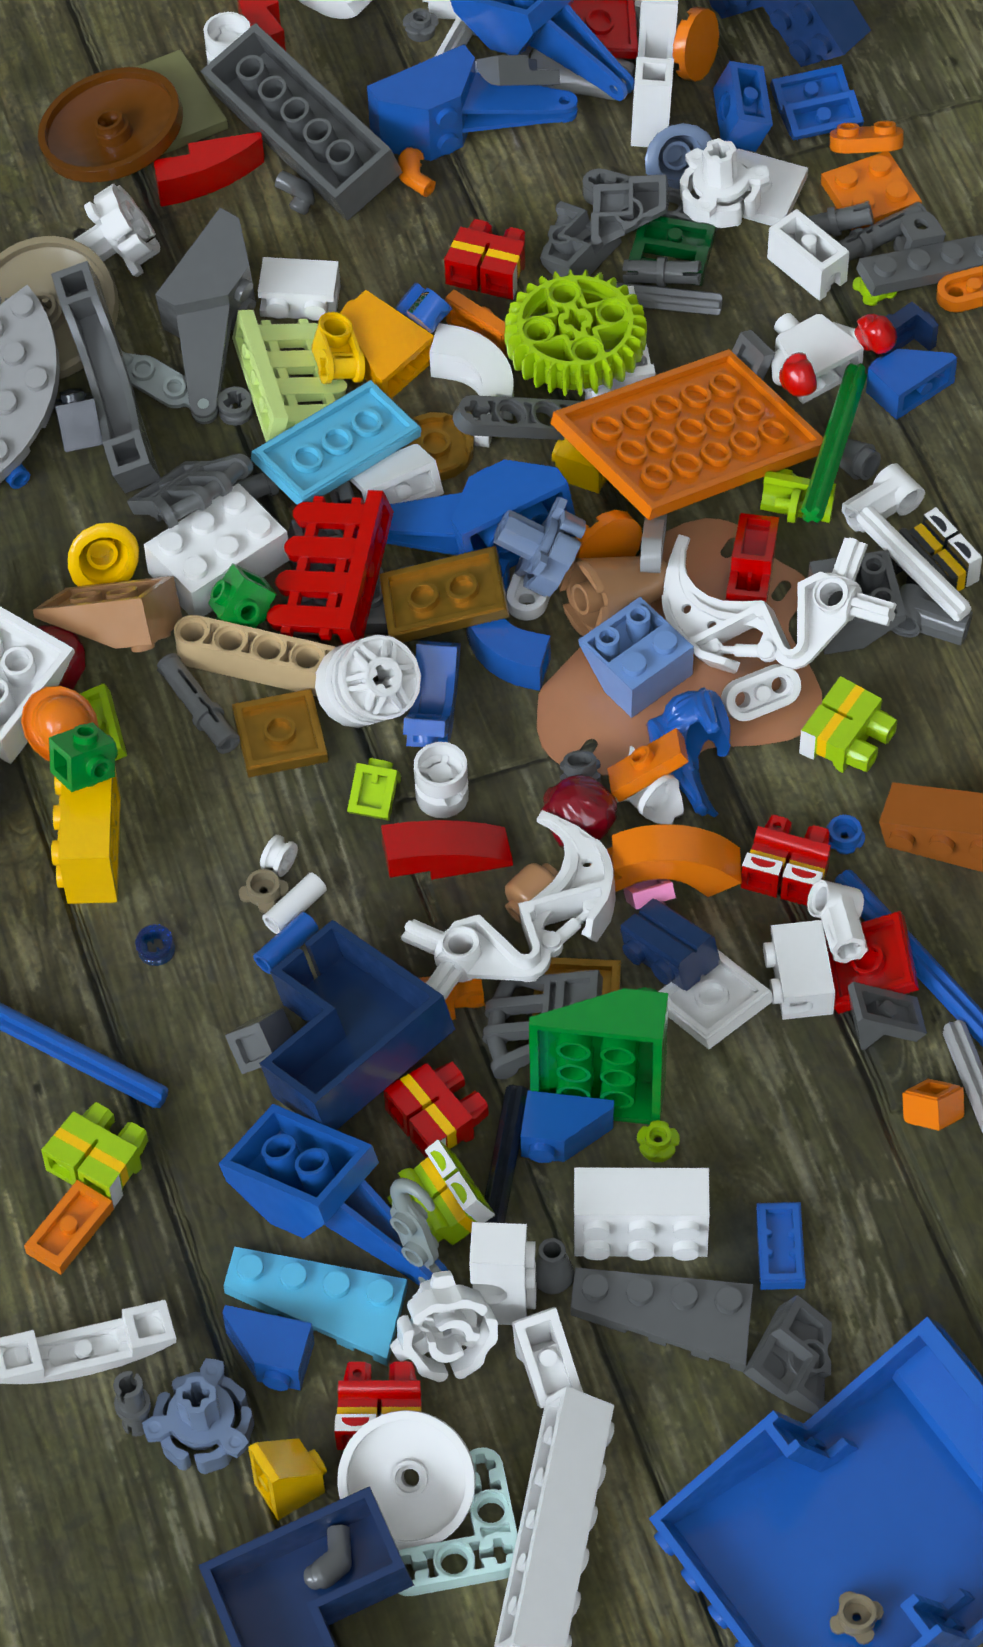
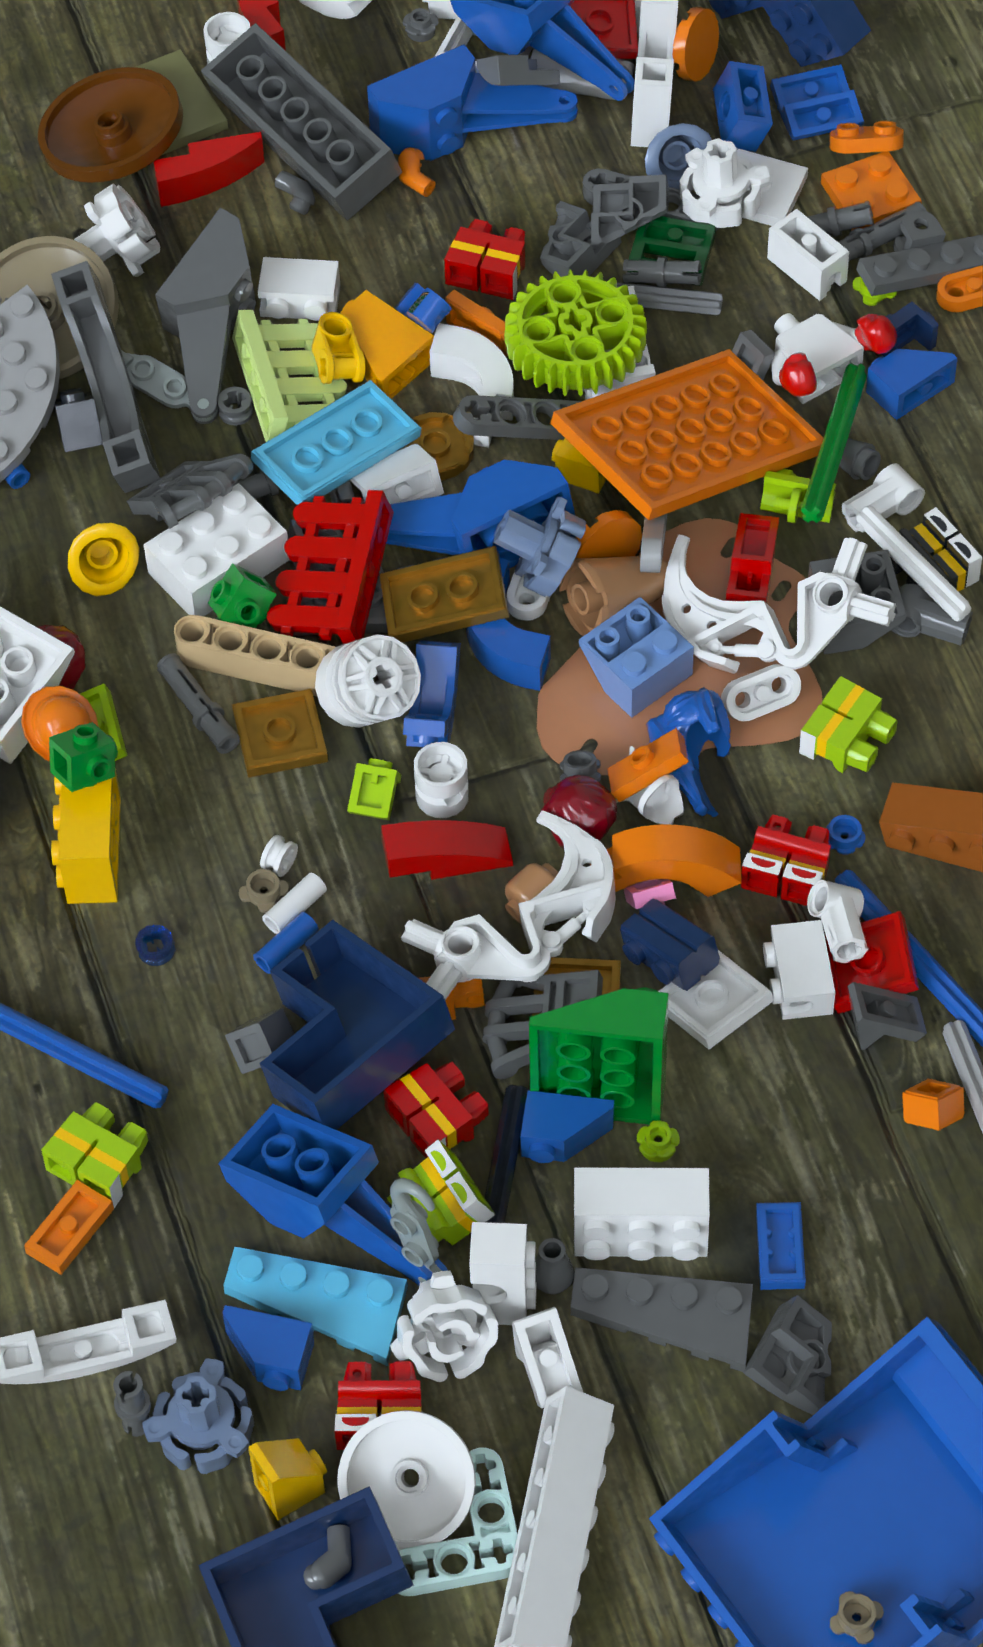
medium nougat slope [33,576,182,652] -> none

